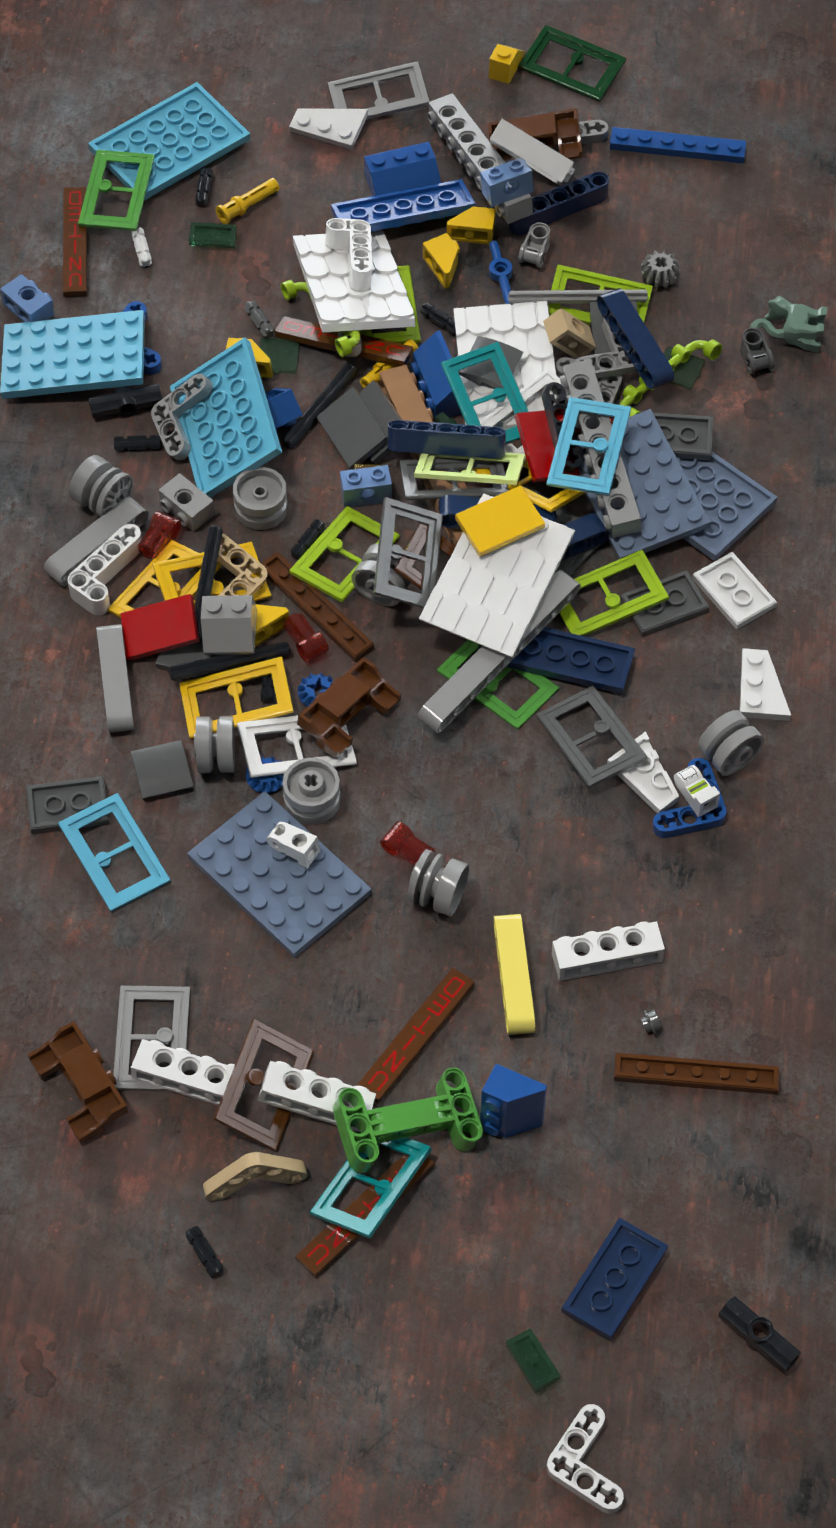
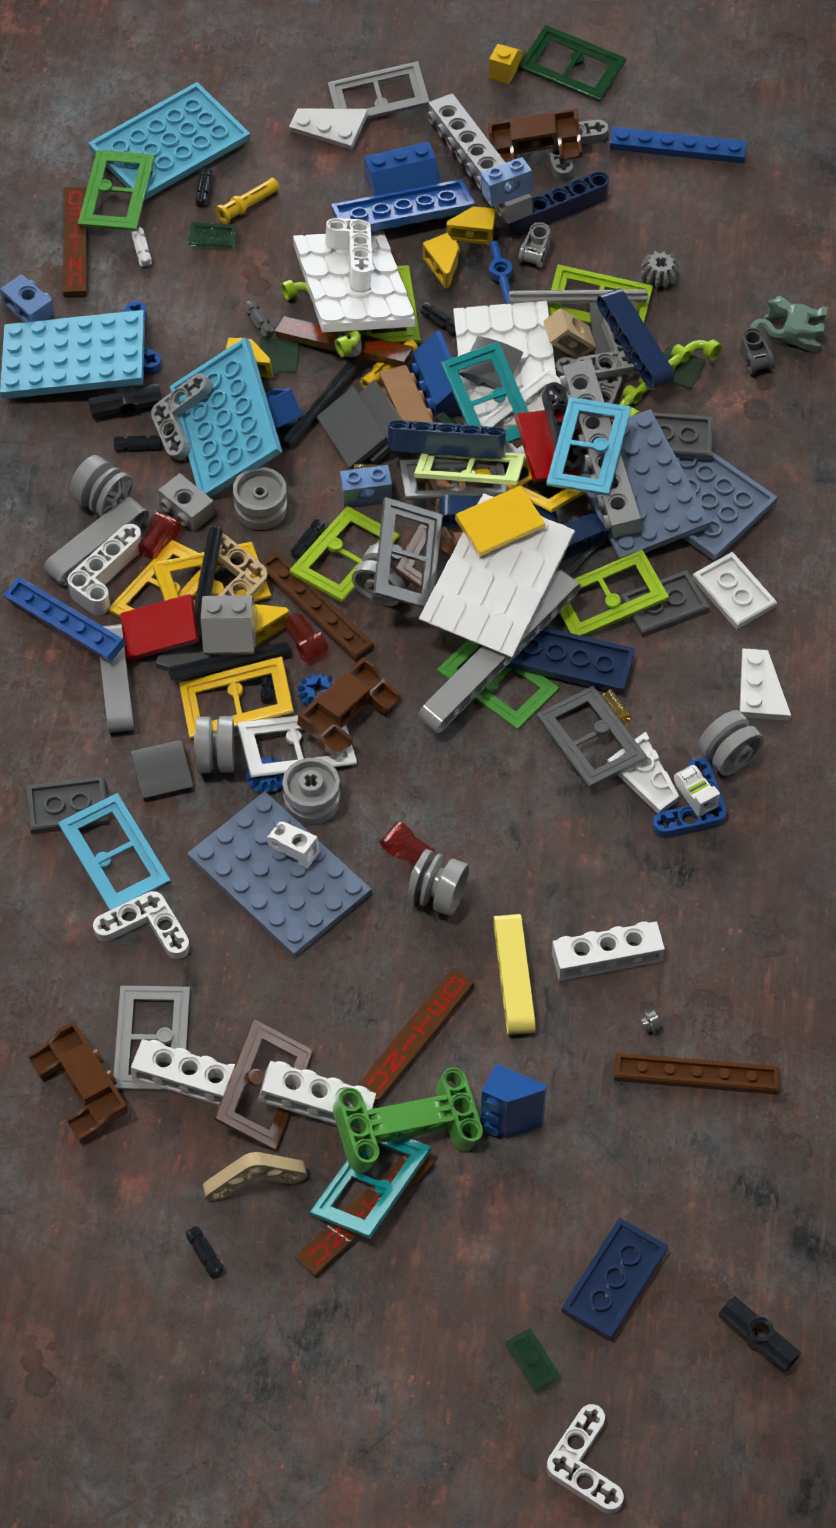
white window [490,119,575,185] -> none
none -> blue plate [3,577,126,663]
none -> white beam [93,891,190,959]
none -> clear yellow piece [601,689,631,725]

